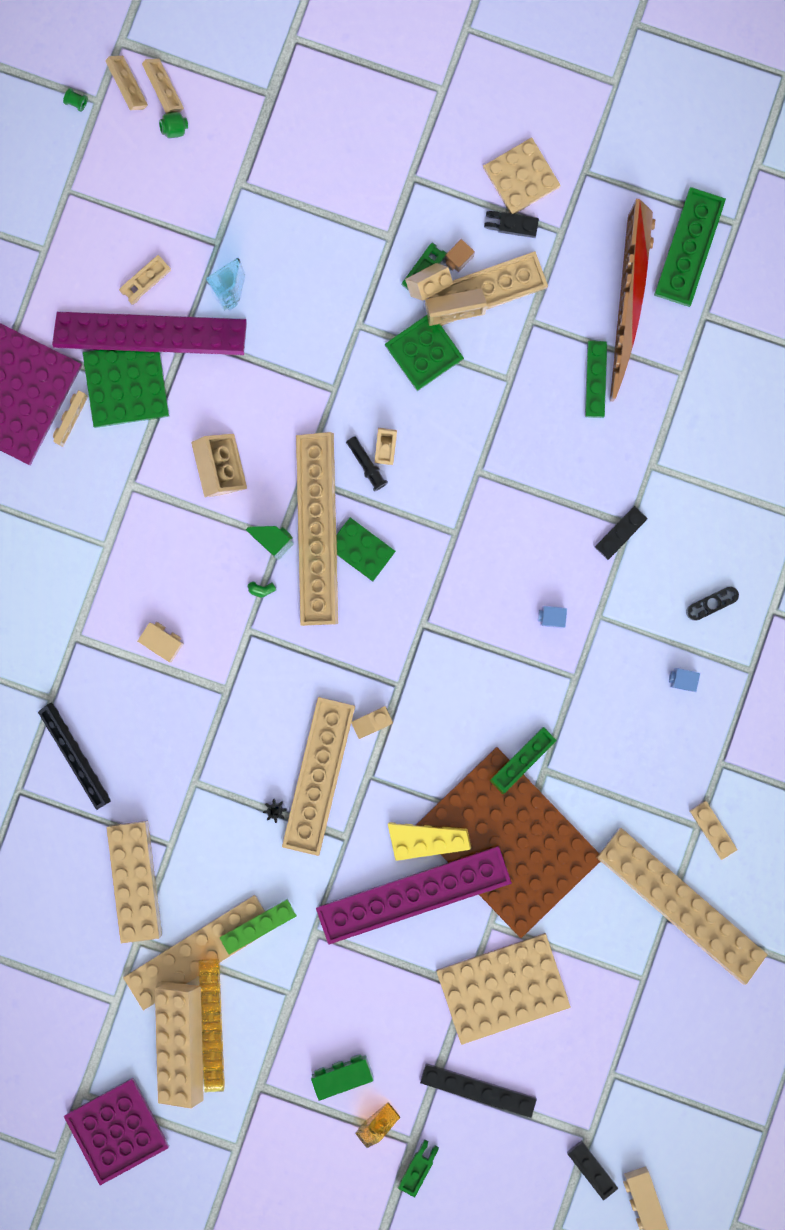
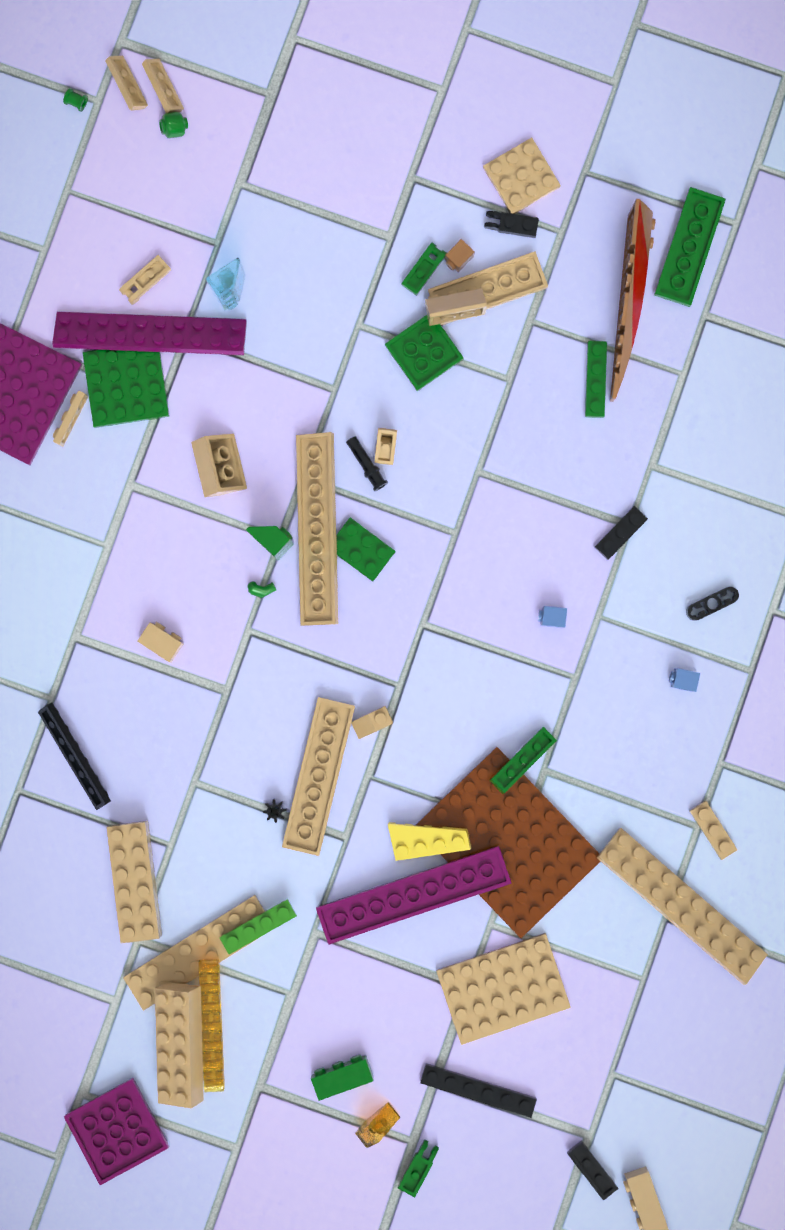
tan brick [405,263,453,301] -> none

